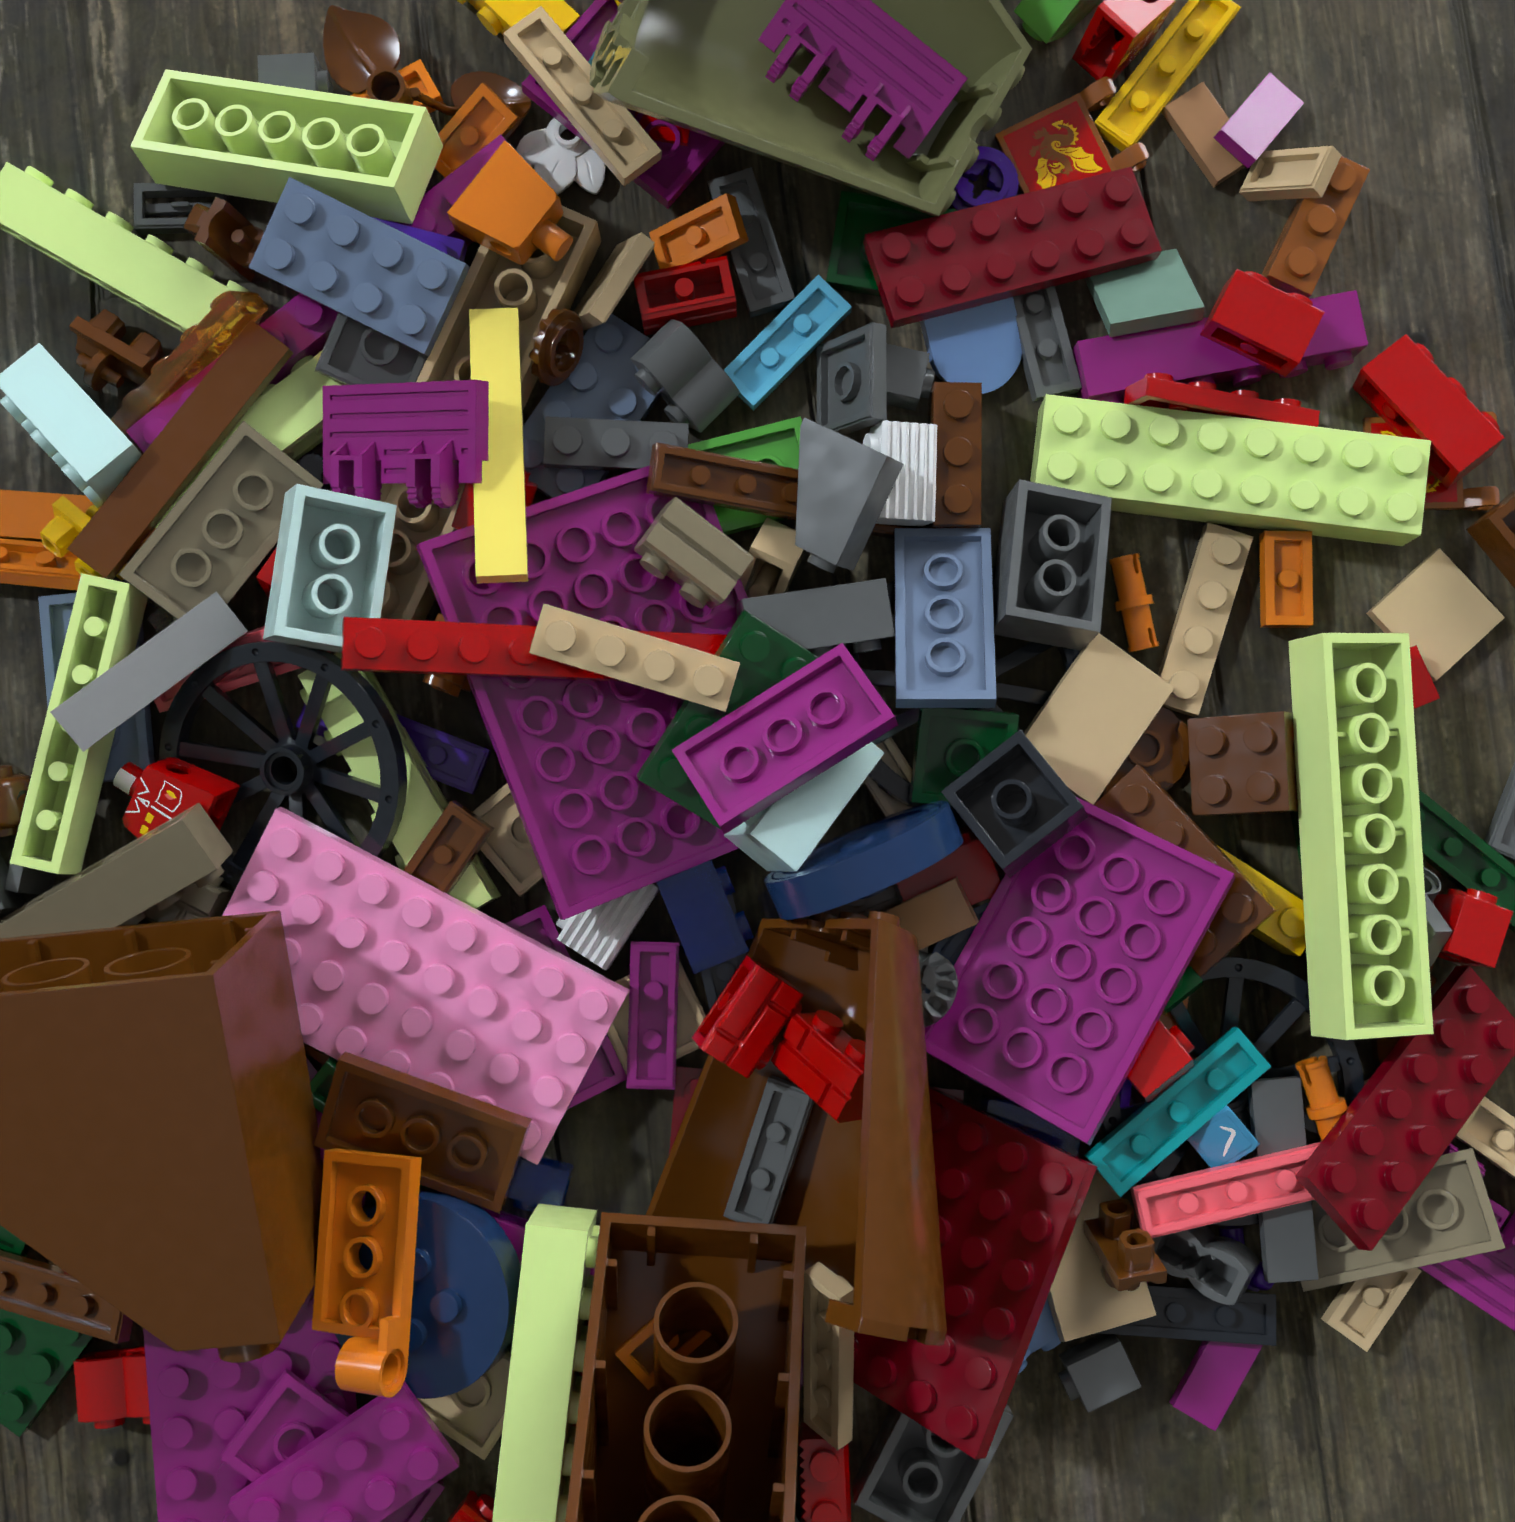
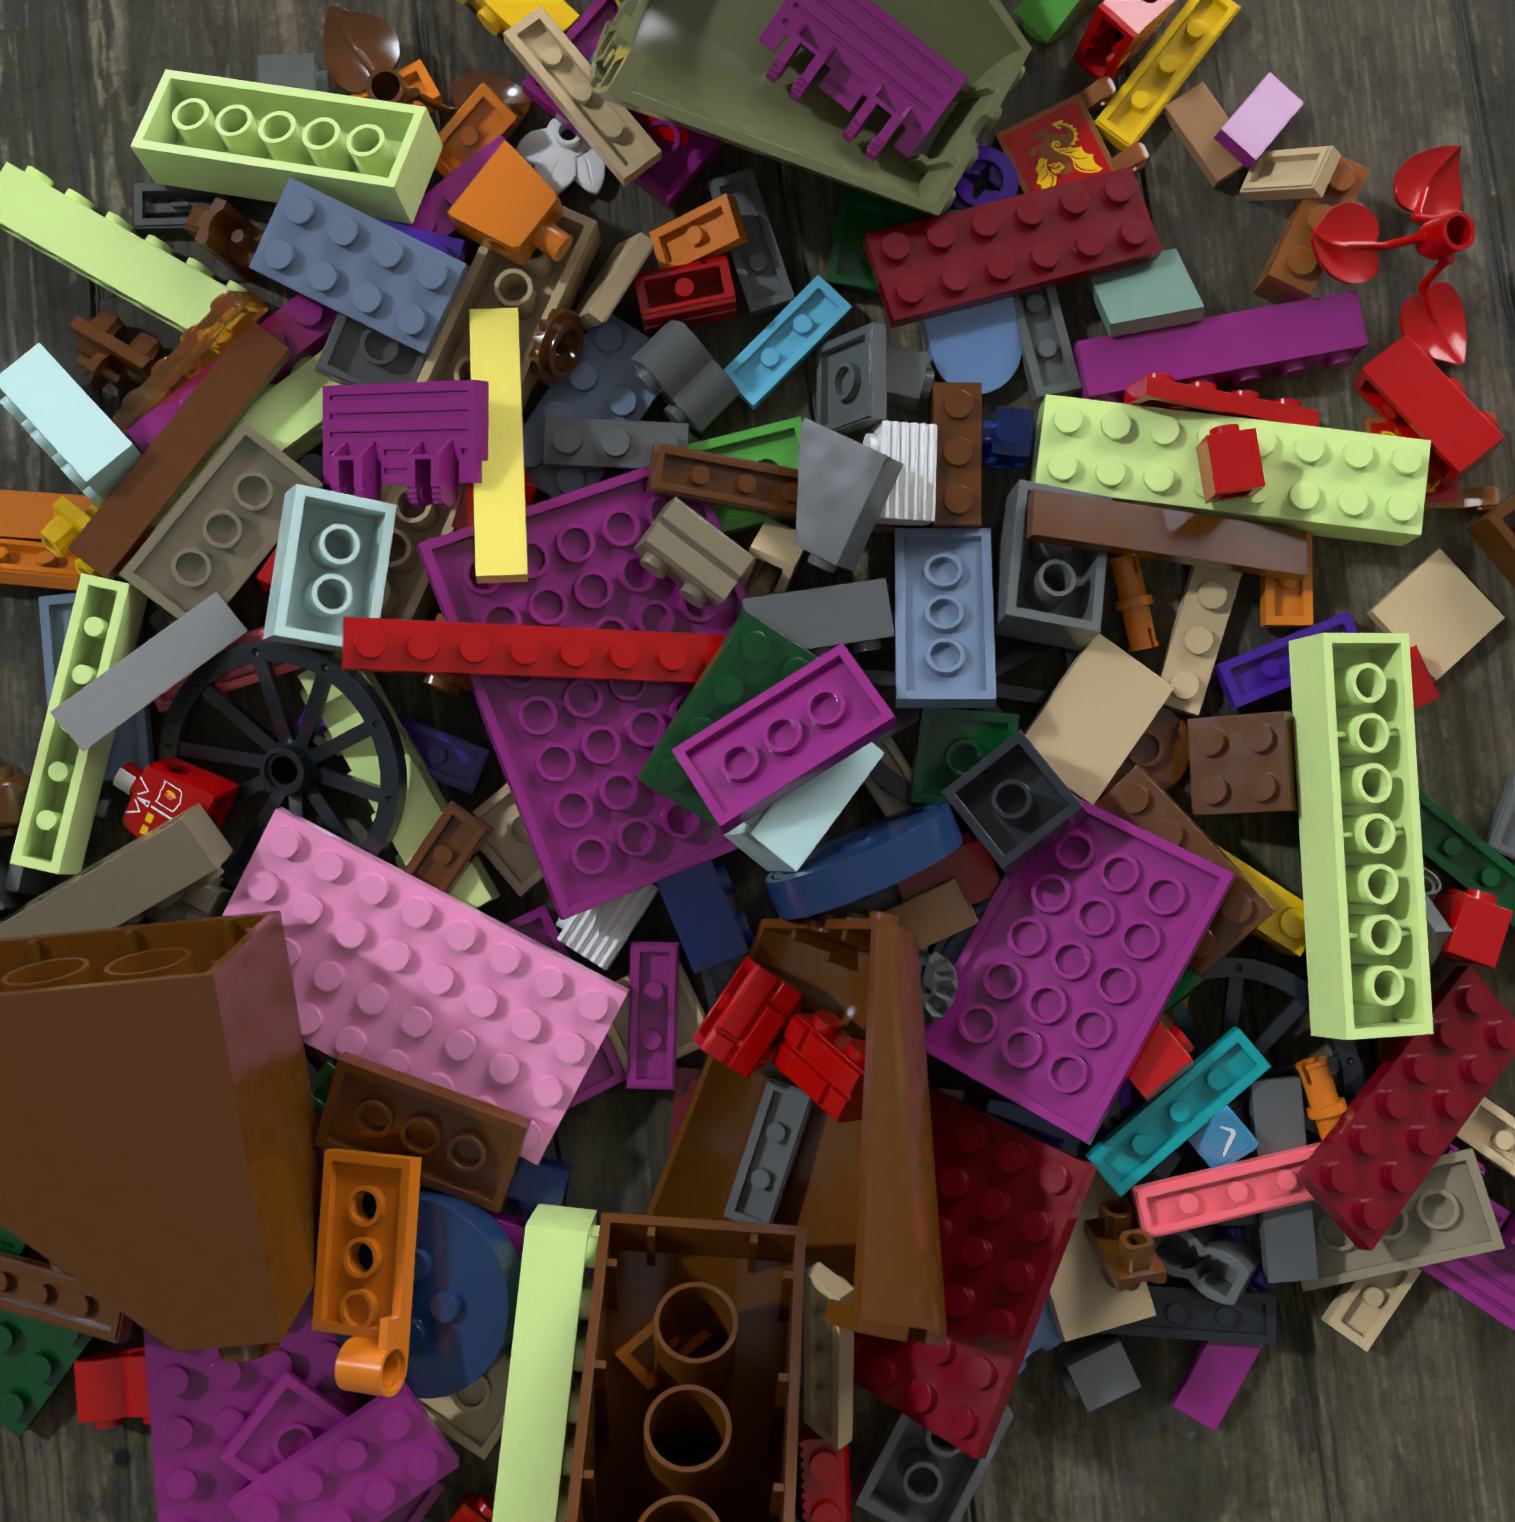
tan plate [529,604,740,712] -> none
red brick [1200,269,1325,377] -> none
none -> clear blue brick [981,406,1034,470]
none -> reddish brown tile [1026,489,1307,581]
none -> red brick [1196,424,1265,504]
none -> dark purple plate [1213,611,1358,710]
none -> red plant [1311,145,1475,365]

